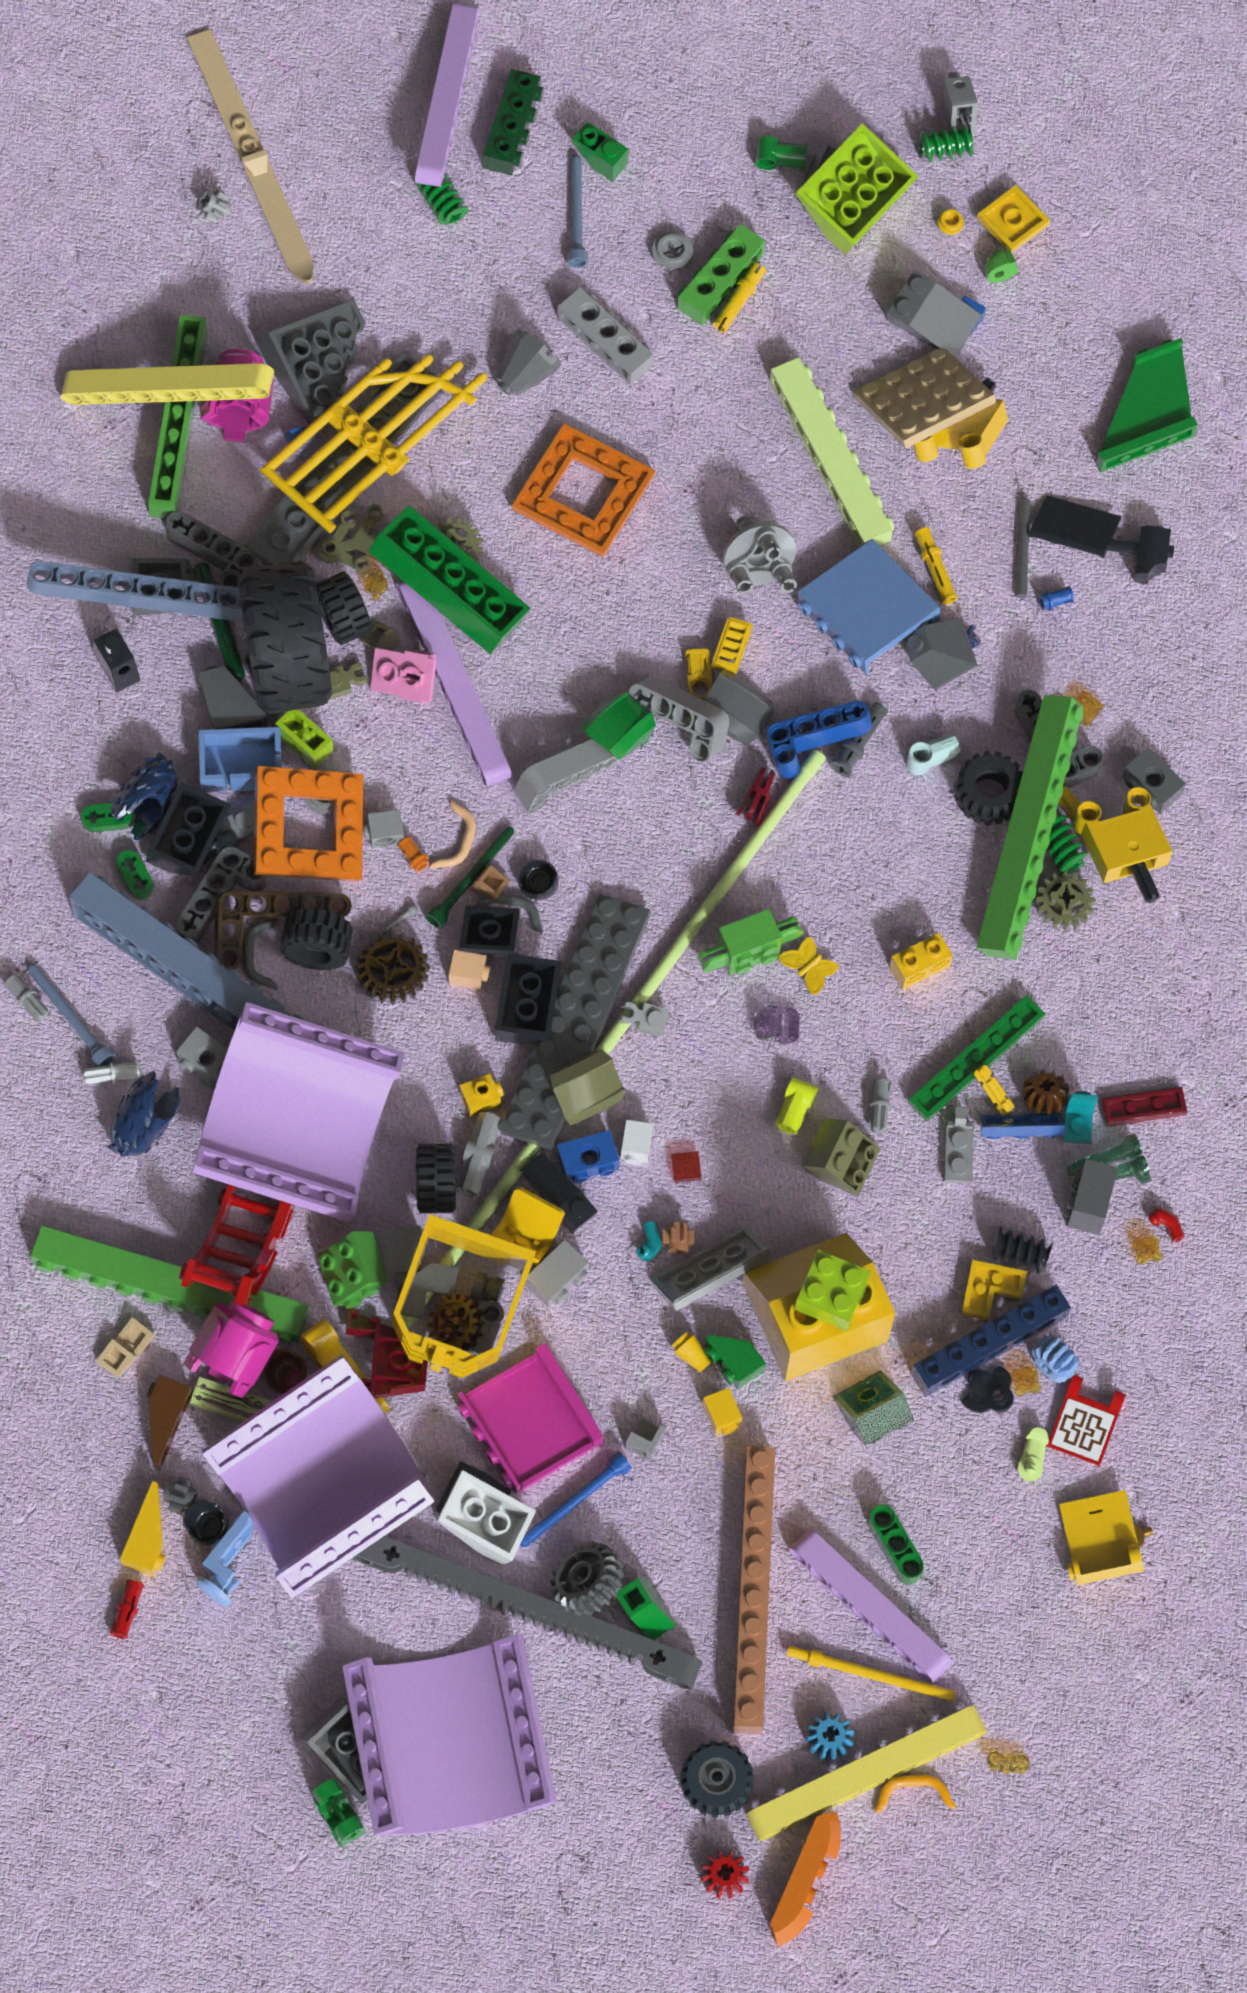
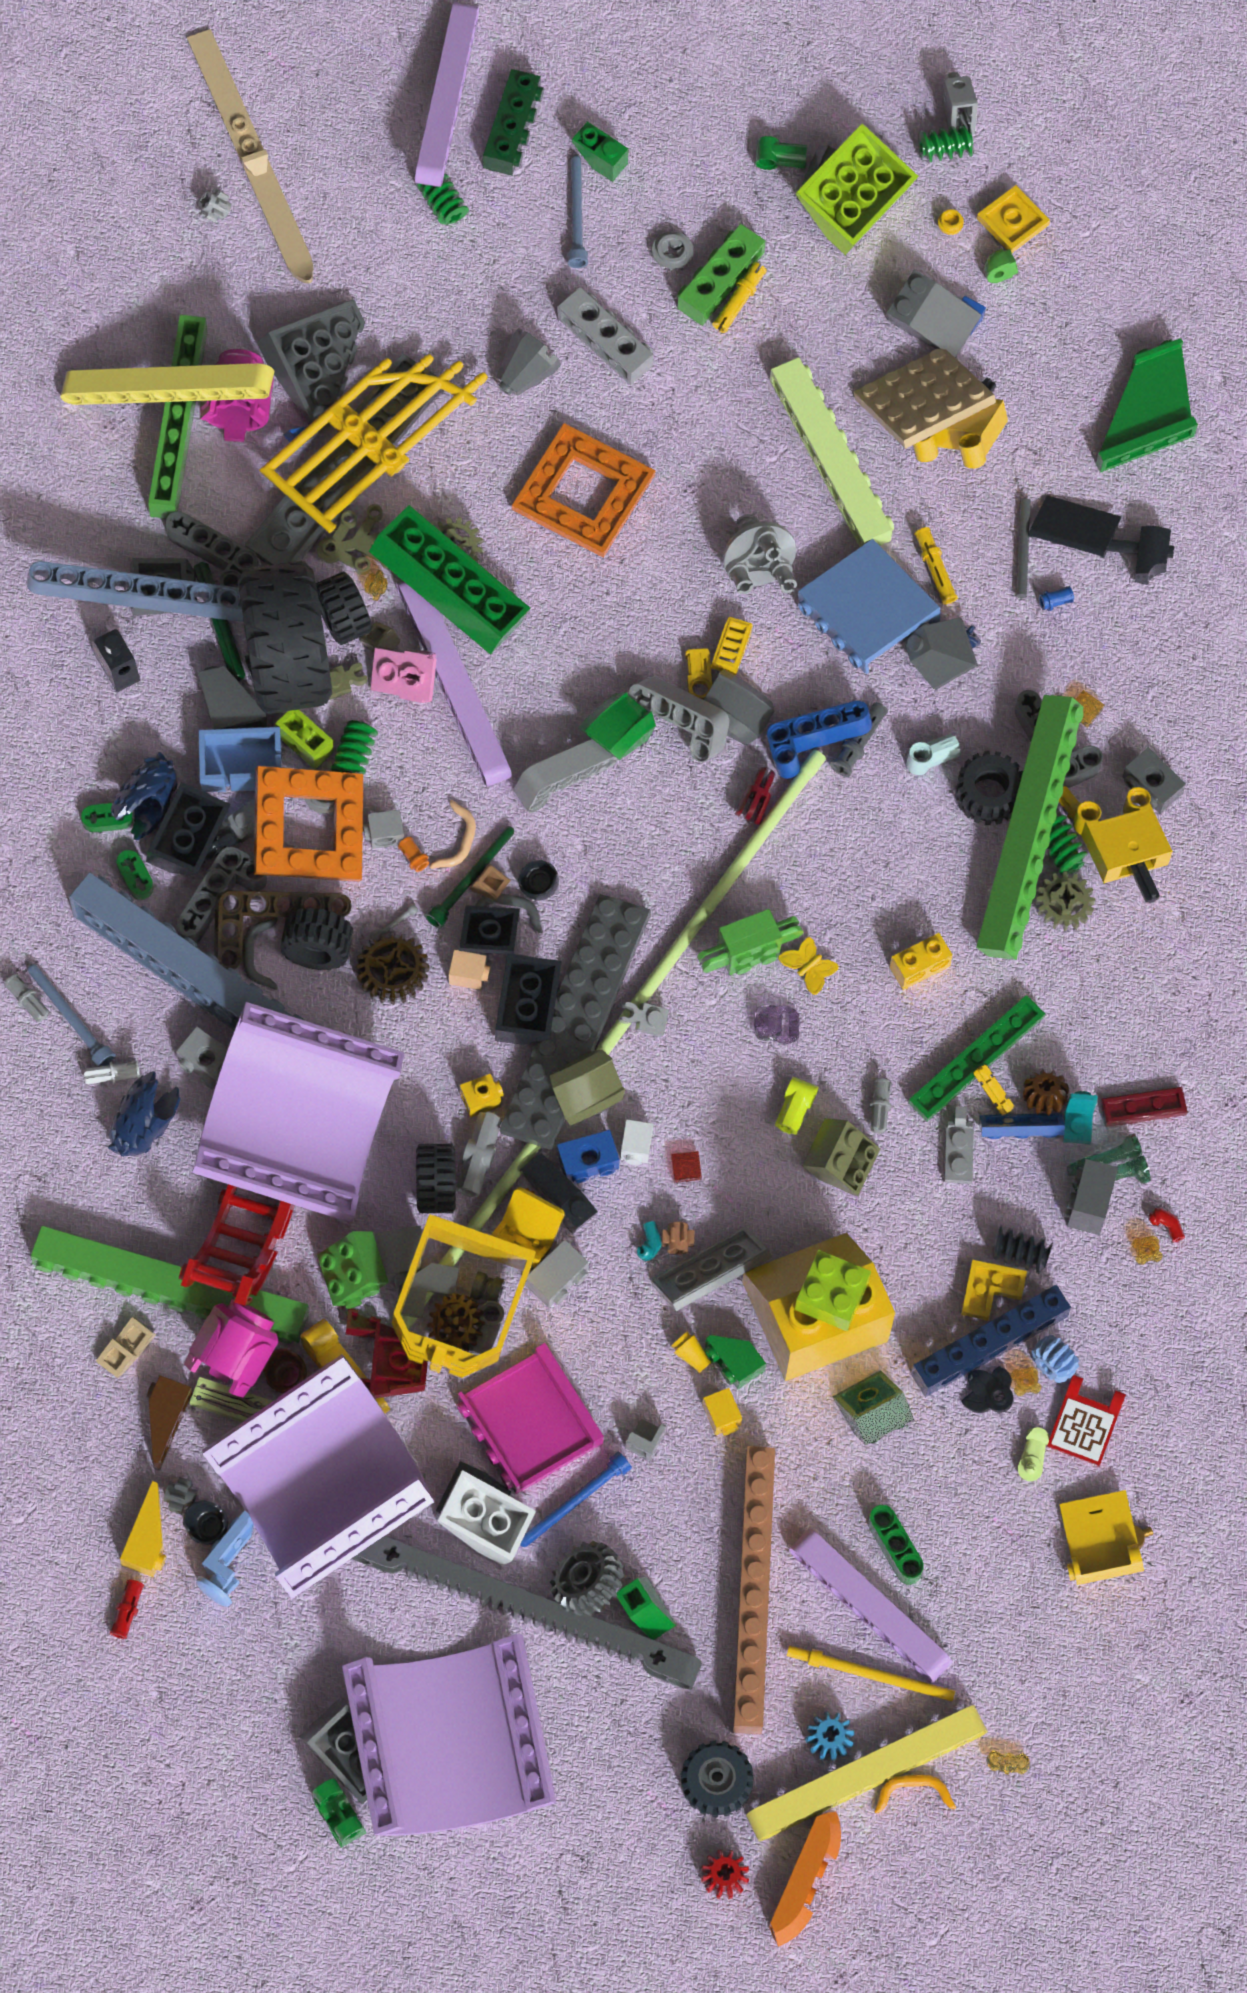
none -> green piece [331,720,378,775]

